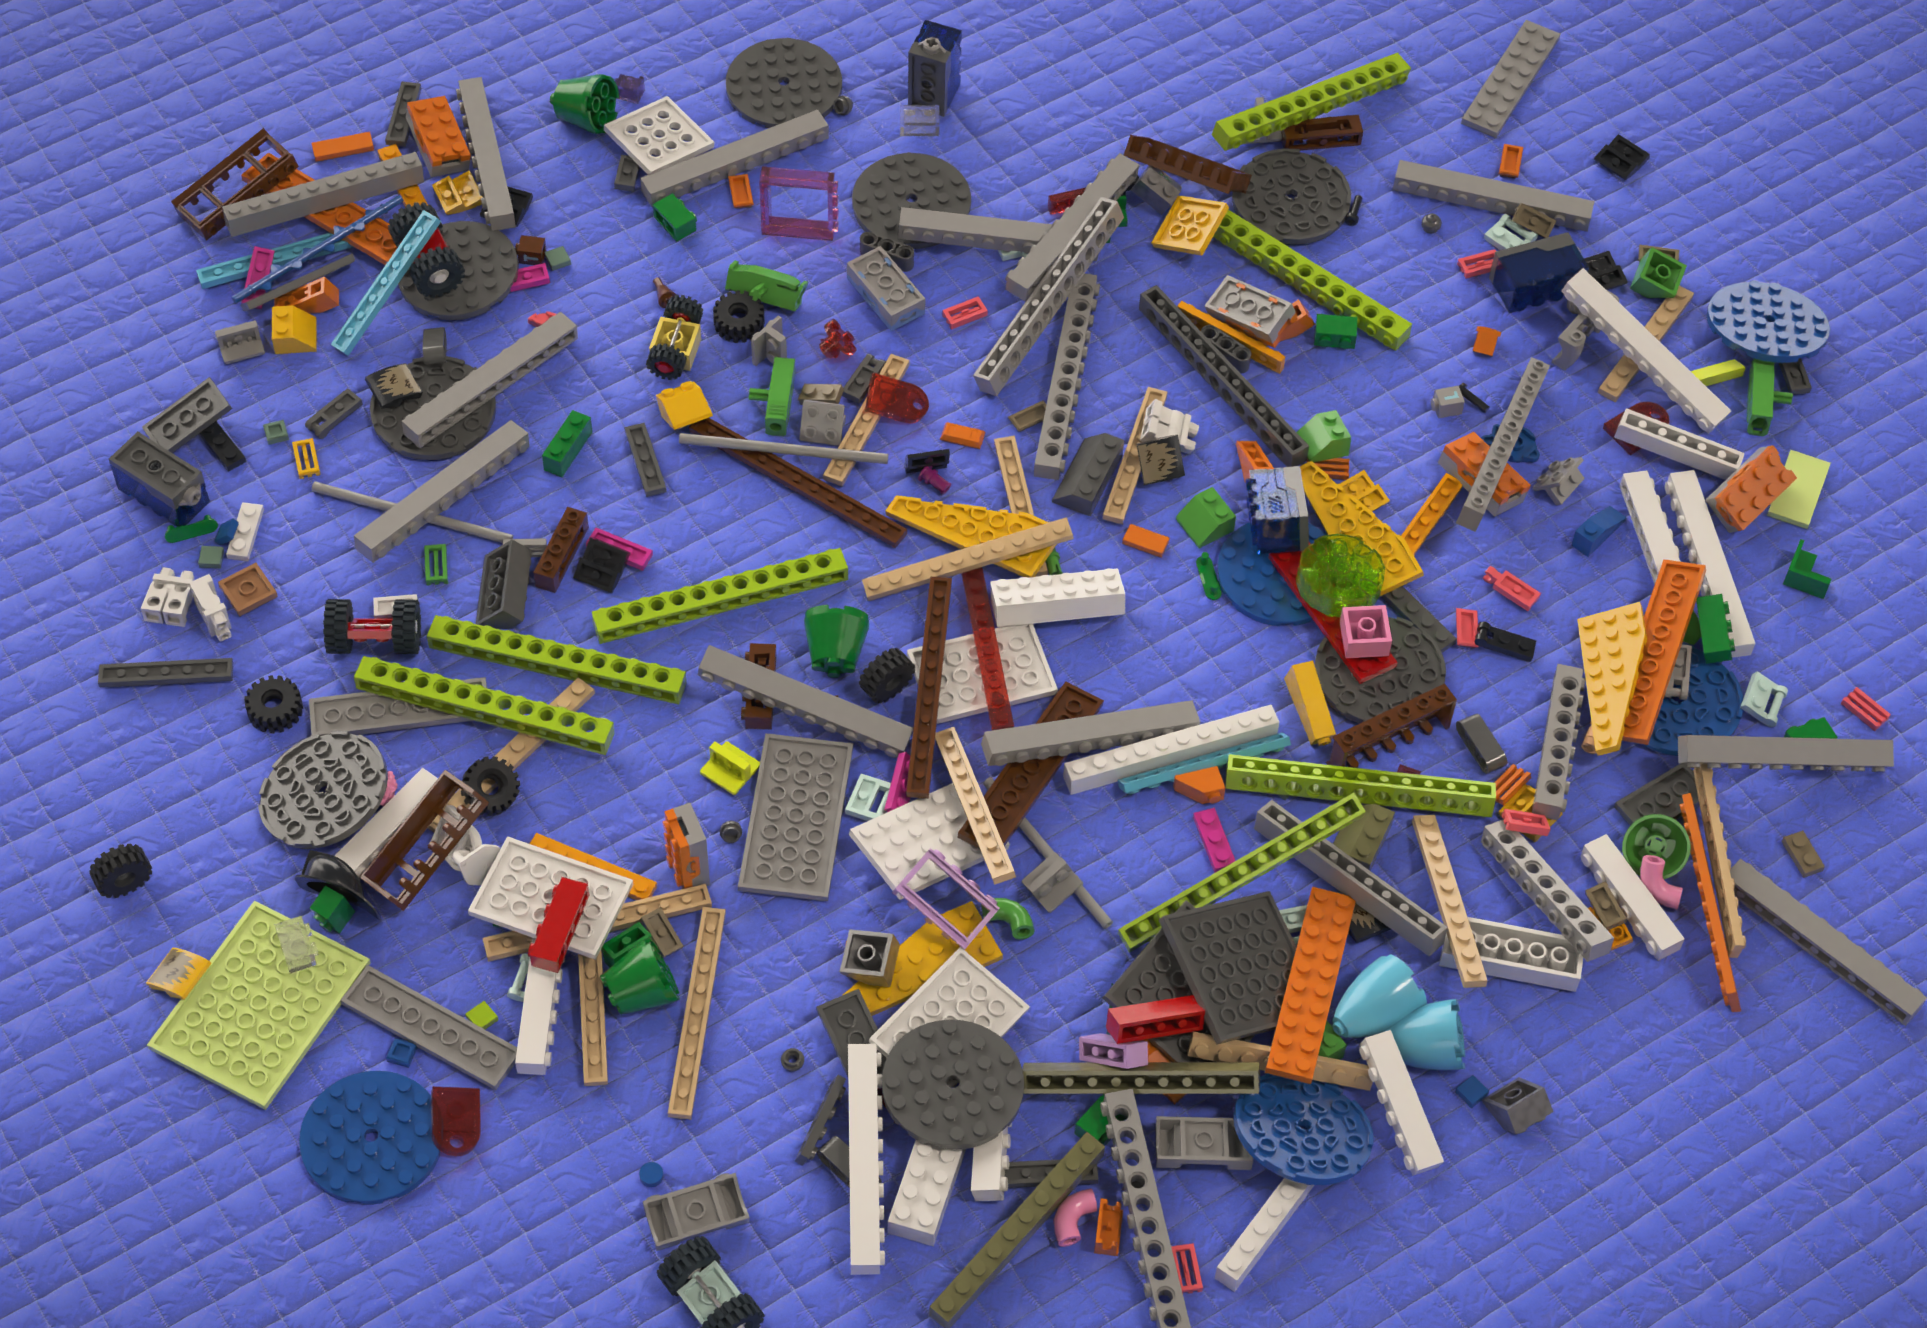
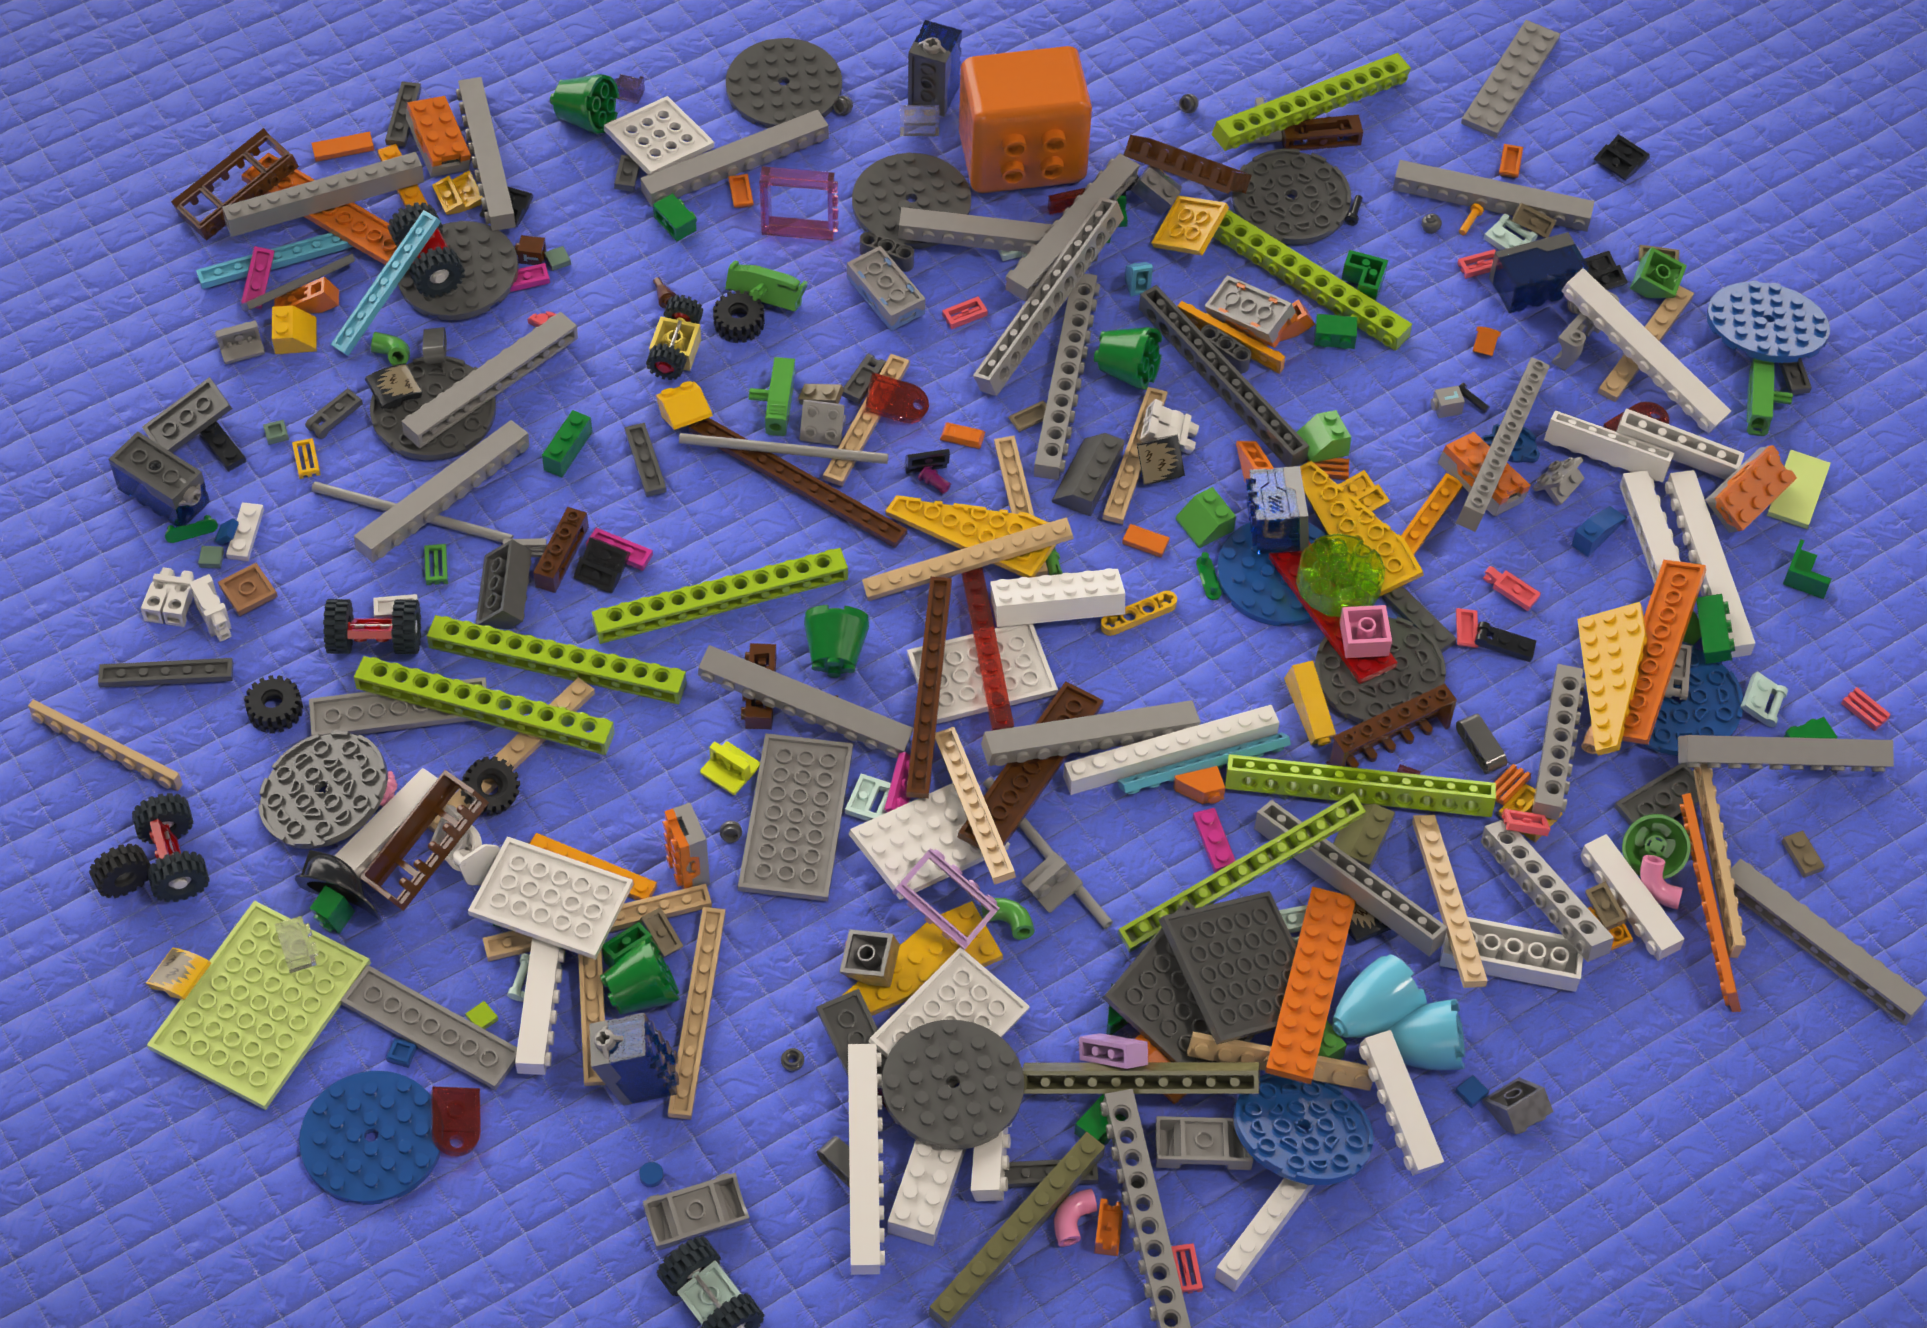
blue plant [231,195,404,304] -> none
red brick [528,877,590,973] -> none
light grey bracket [751,316,787,366] -> none
dark grey plate [795,1075,846,1166] -> none
clear red plate [819,319,857,358] -> none
black tyre [859,648,915,703] -> none
red brick [1106,995,1205,1044] -> none
neon yellow slope [1691,359,1746,386] -> none
none -> tan plate [28,699,183,791]
none -> black plate [132,793,210,902]
none -> bright green cylinder [371,332,410,365]
none -> clear blue piece [589,1013,679,1105]
none -> orange piece [959,46,1092,193]
none -> green cone [1094,327,1162,390]
none -> yellow beam [1101,591,1177,636]
none -> medium azure slope [1125,262,1153,296]
none -> dark grey plate [1179,94,1199,113]
none -> green brick [1341,250,1388,301]
none -> light orange piece [1459,203,1484,235]
none -> white brick [1544,410,1674,482]

